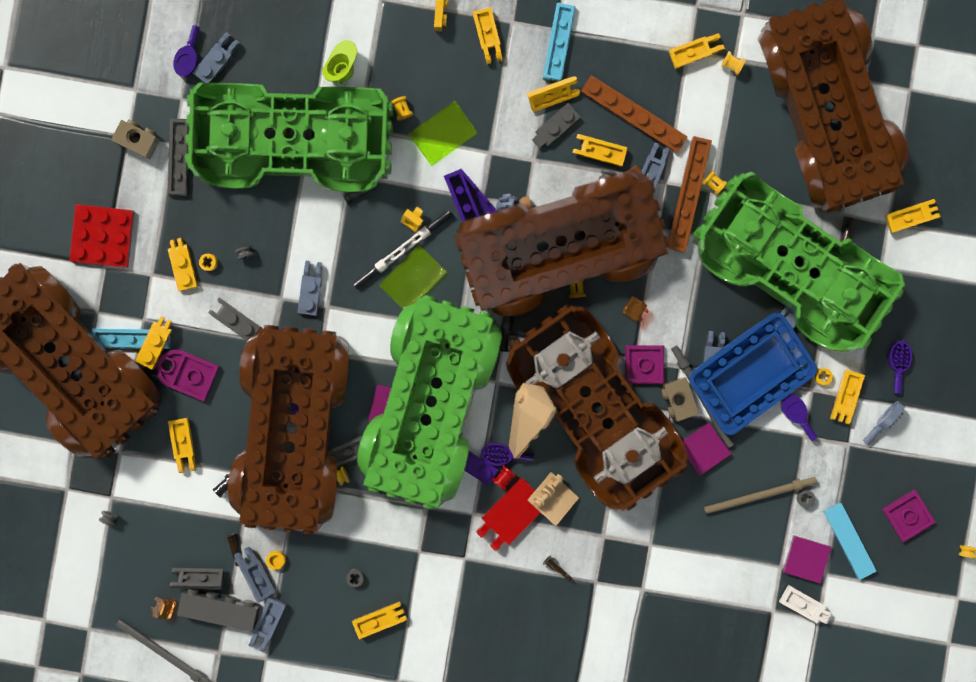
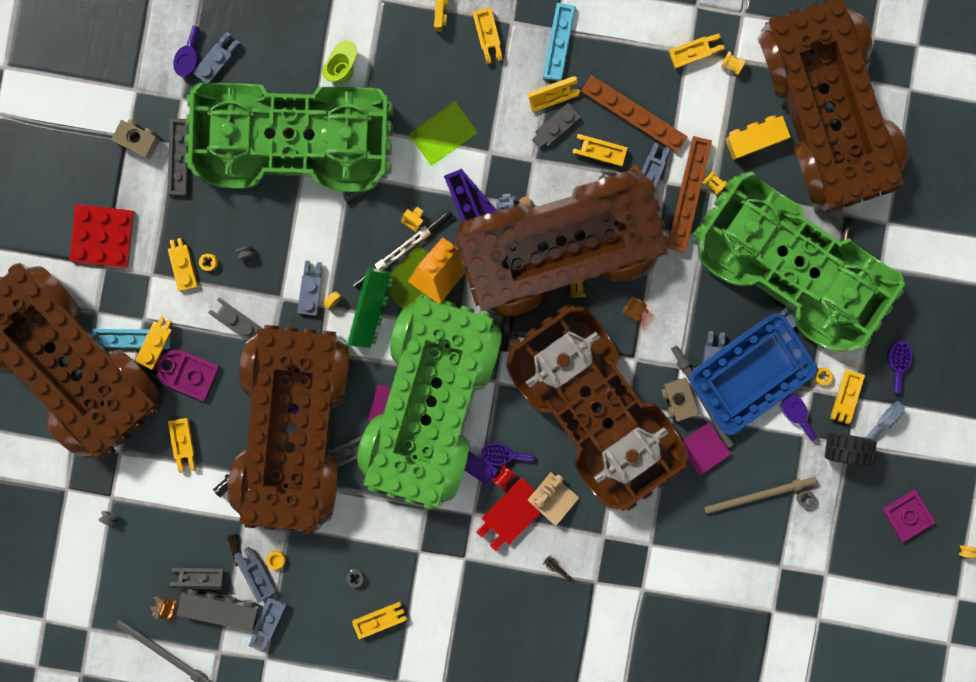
yellow bush [337,466,350,486] -> none
yellow bush [392,96,413,121] -> none
tan wedge [509,383,556,459] -> none
magenta tile [625,345,664,384] -> none
white hinge [779,585,832,624] -> none
magenta tile [783,535,831,584] -> none
medium azure tile [823,503,876,580] -> none
yellow hinge [884,199,941,233] -> none
none -> yellow tile [323,291,342,310]
none -> green slope [347,266,393,348]
none -> light orange slope [408,237,466,305]
none -> yellow brick [725,115,791,161]
none -> black tyre [824,433,877,466]

